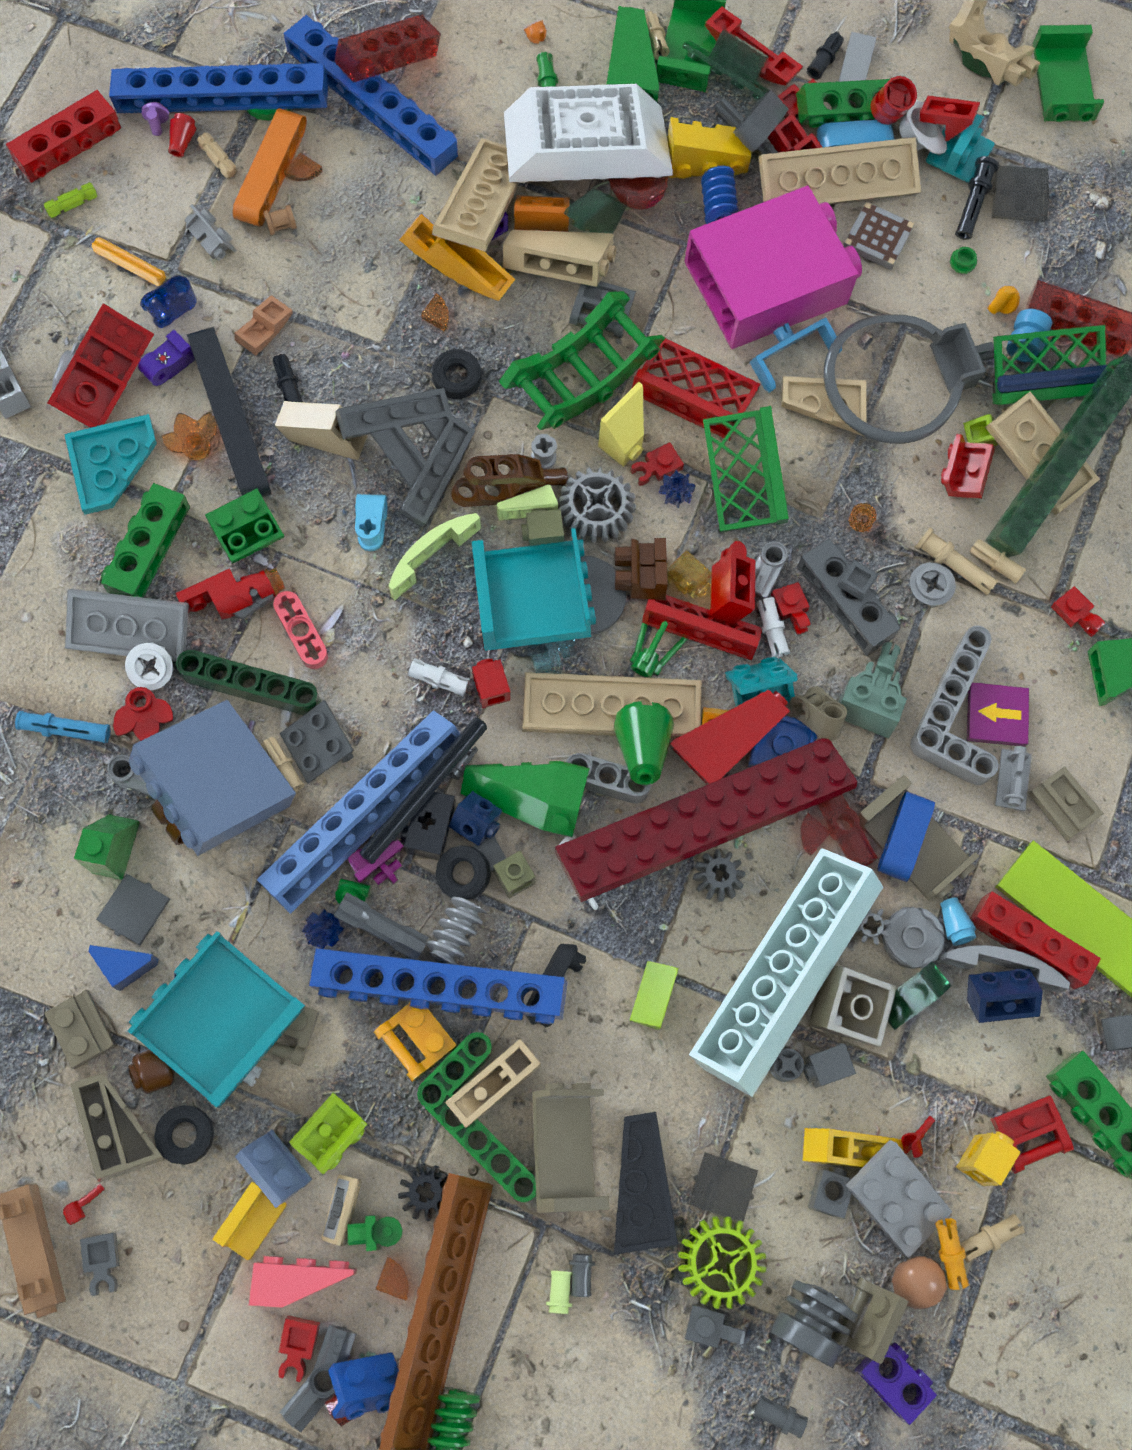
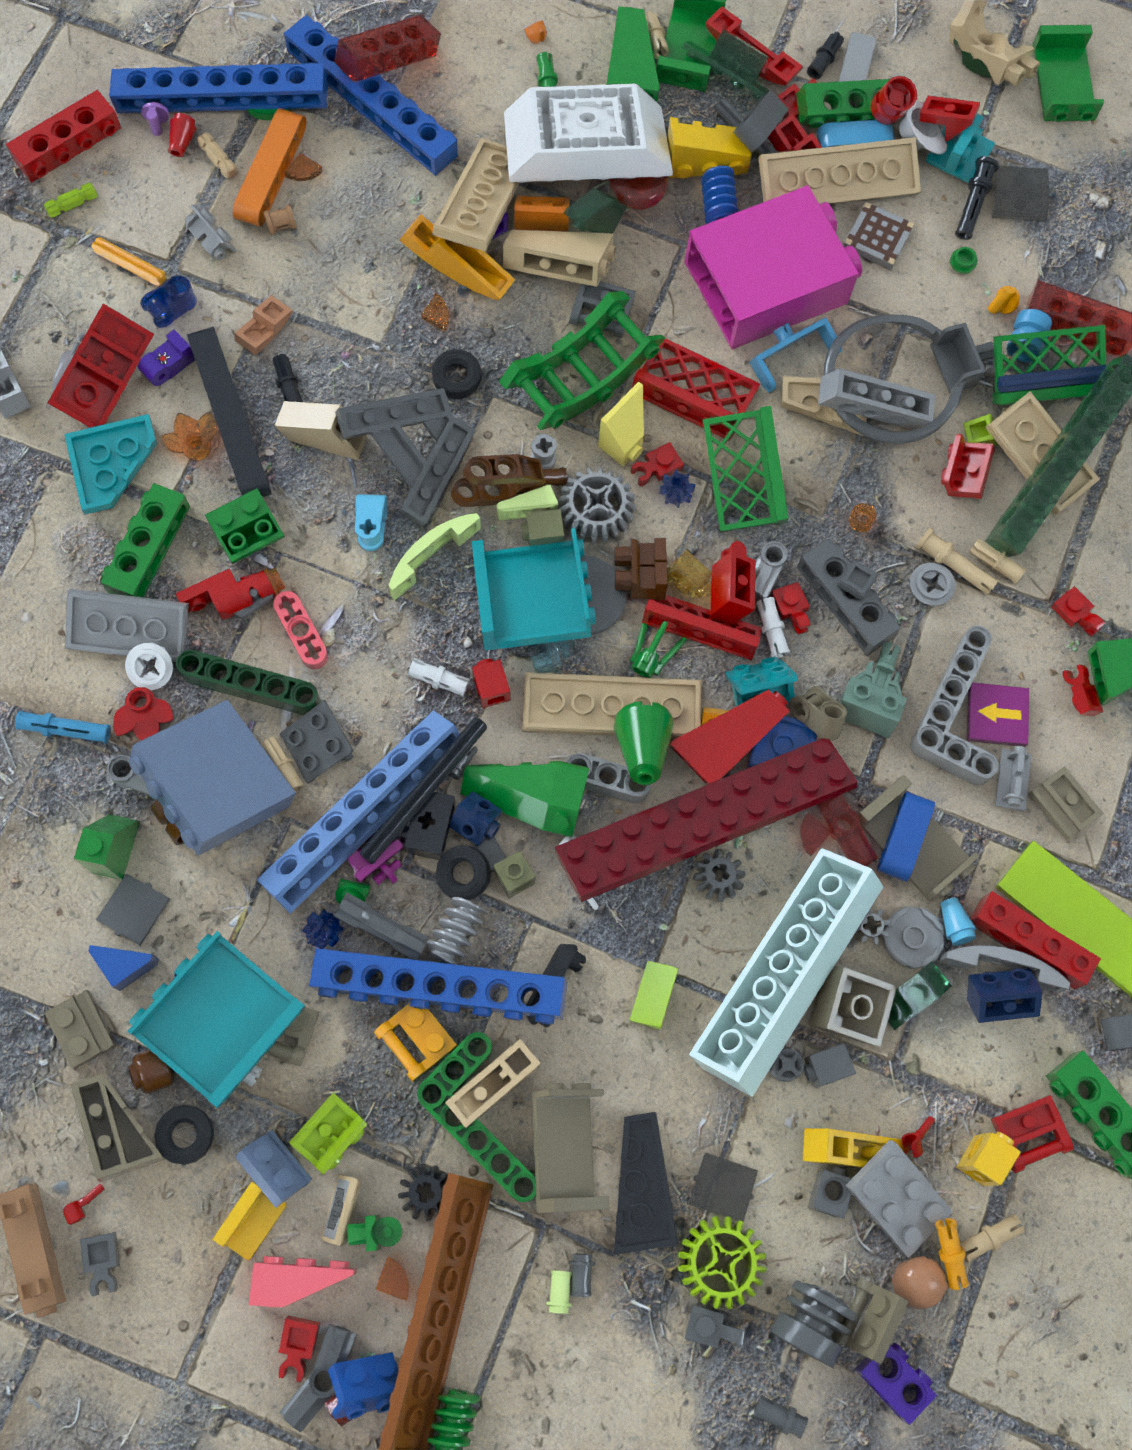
none -> light grey brick [818,368,935,430]
none -> red plate [1063,664,1104,716]

